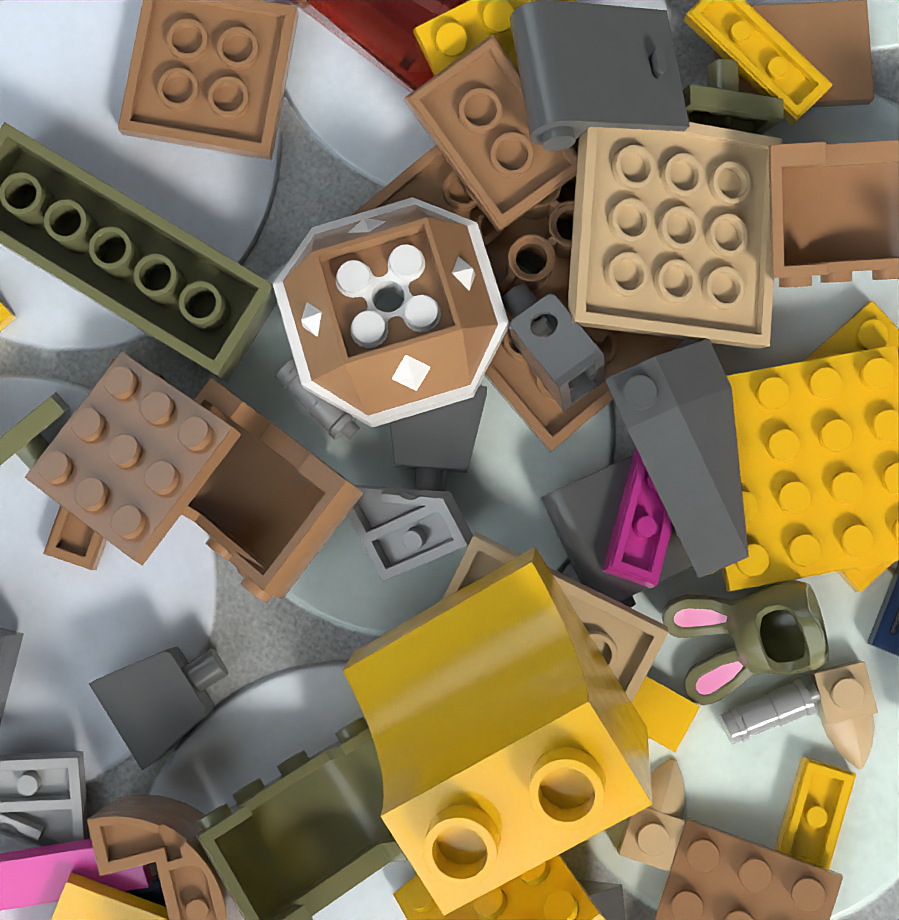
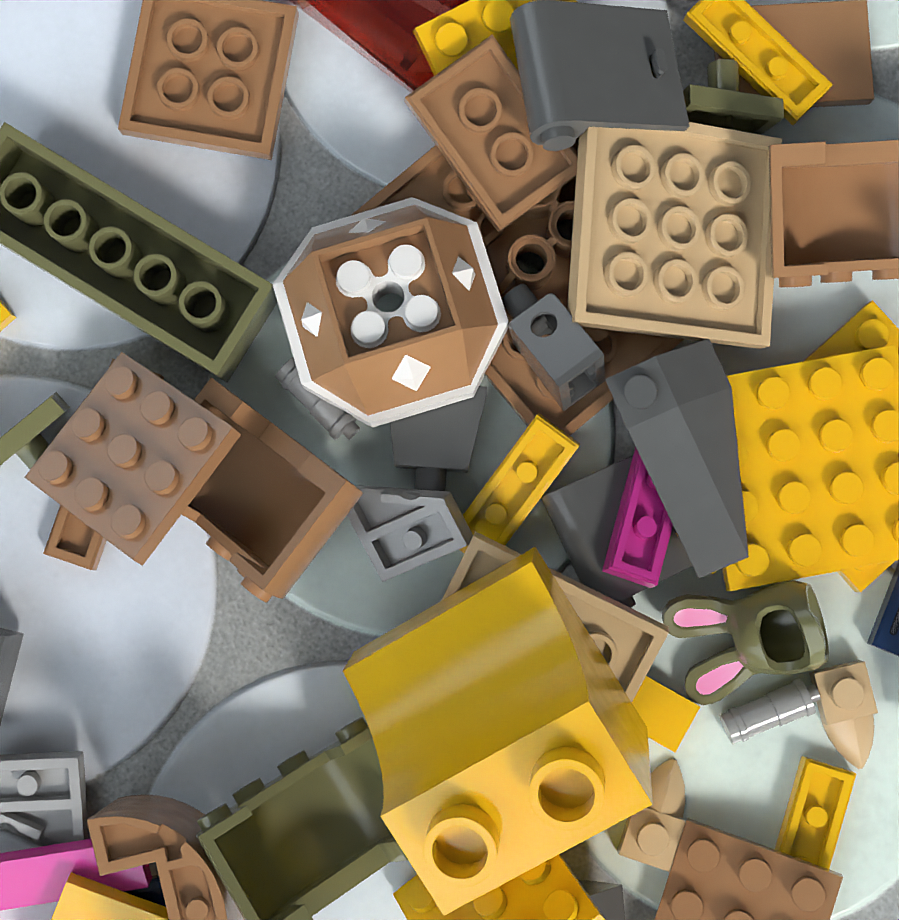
dark grey torso [89,646,228,770] -> none
none -> yellow tile [459,413,580,553]

